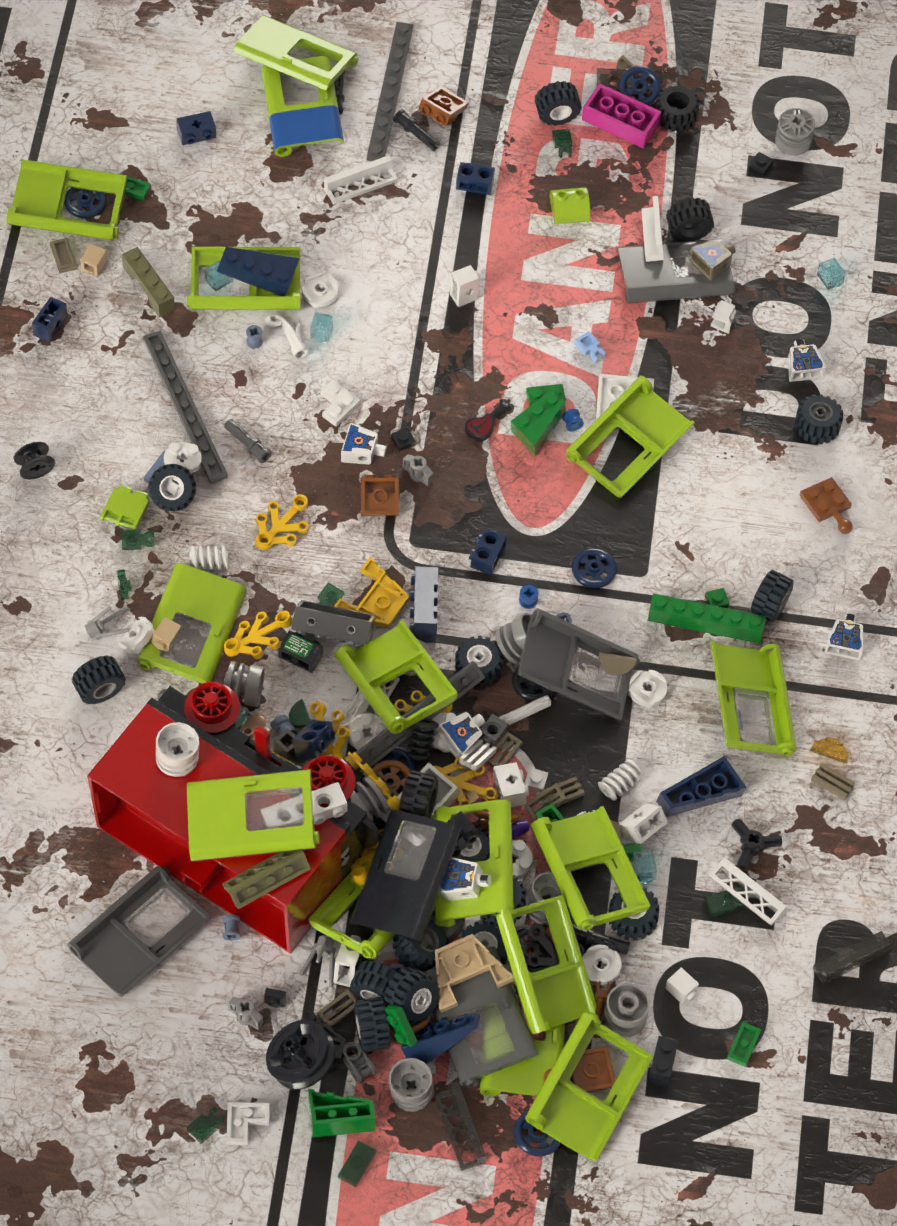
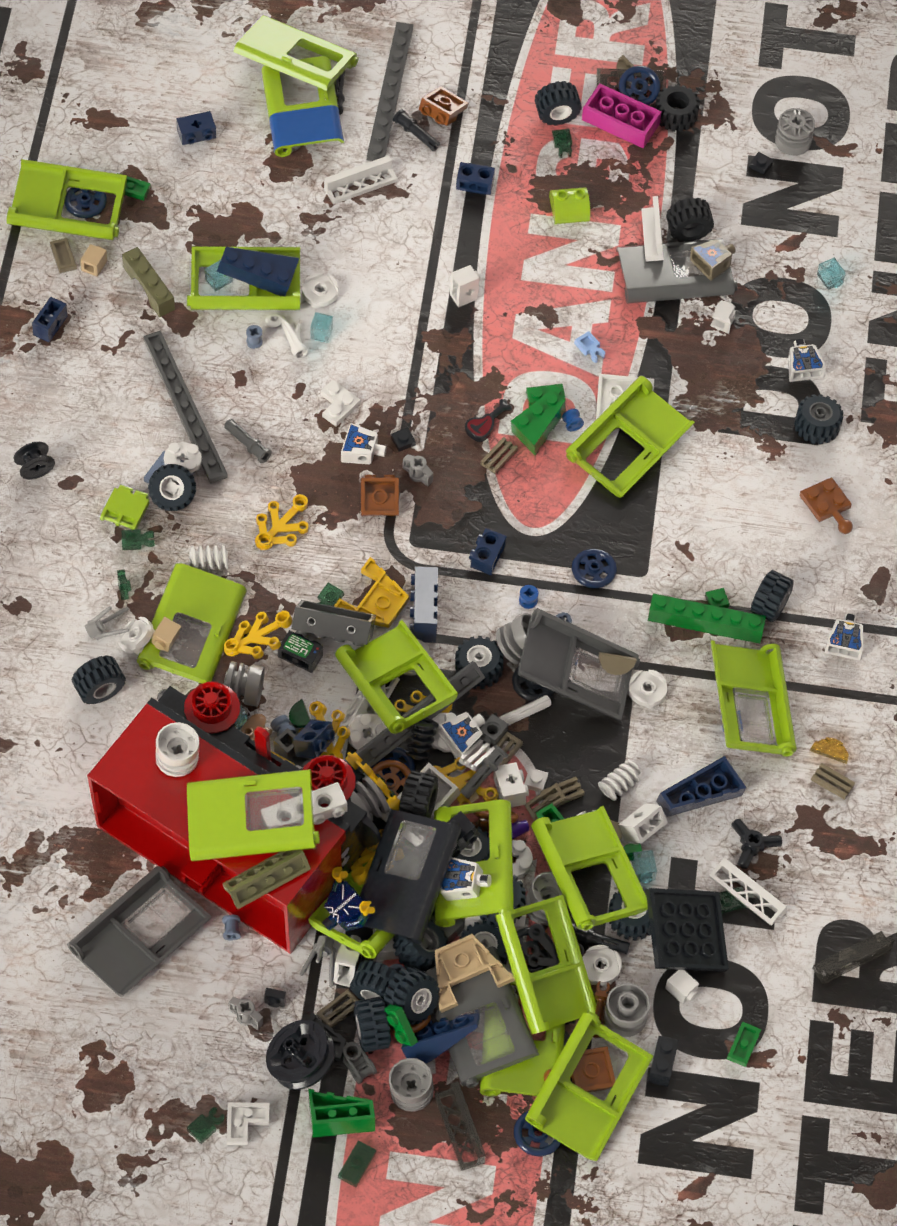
none -> clear blue torso [322,867,375,931]
none -> dark grey pin [460,745,509,799]
none -> dark tan tile [481,437,518,474]
none -> black plate [646,888,729,972]

